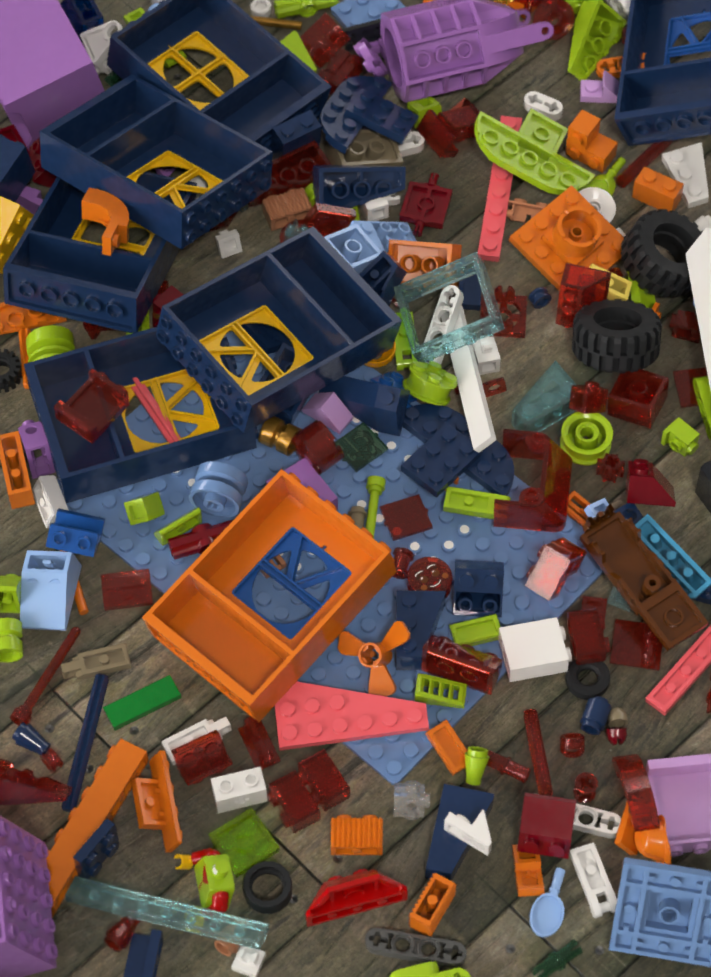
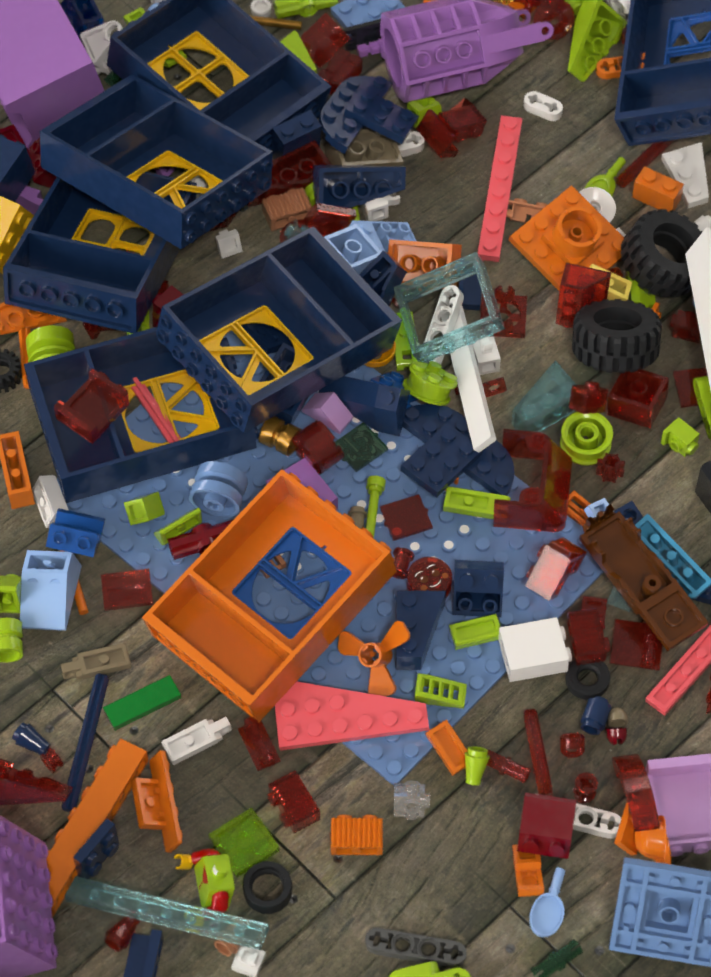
clear red piece [10,627,81,726] -> none
medium lavender torso [18,420,55,479] -> none
orange arch [82,187,129,256] -> none
clear red bracket [171,730,233,785] -> none
white brick [211,767,267,813] -> none
clear red brick [296,749,350,812] -> none
red wedge [305,869,408,927] -> none
medium lavender plate [353,38,388,77] -> none
dark red plate [399,172,453,237] -> none
orange brick [409,873,456,937] -> none
clear red slope [421,635,503,695] -> none
dark blue slope [425,784,494,881] -> none
white slope [444,810,492,856] -> none
lime plate [474,108,595,195] -> none
dark blue bush [529,287,552,309] -> none
orange brick [565,110,618,173] -> none
white plate [569,842,617,919] -> none
lavender slope [580,70,620,103] -> none
dark red slope [626,459,676,507] -> none

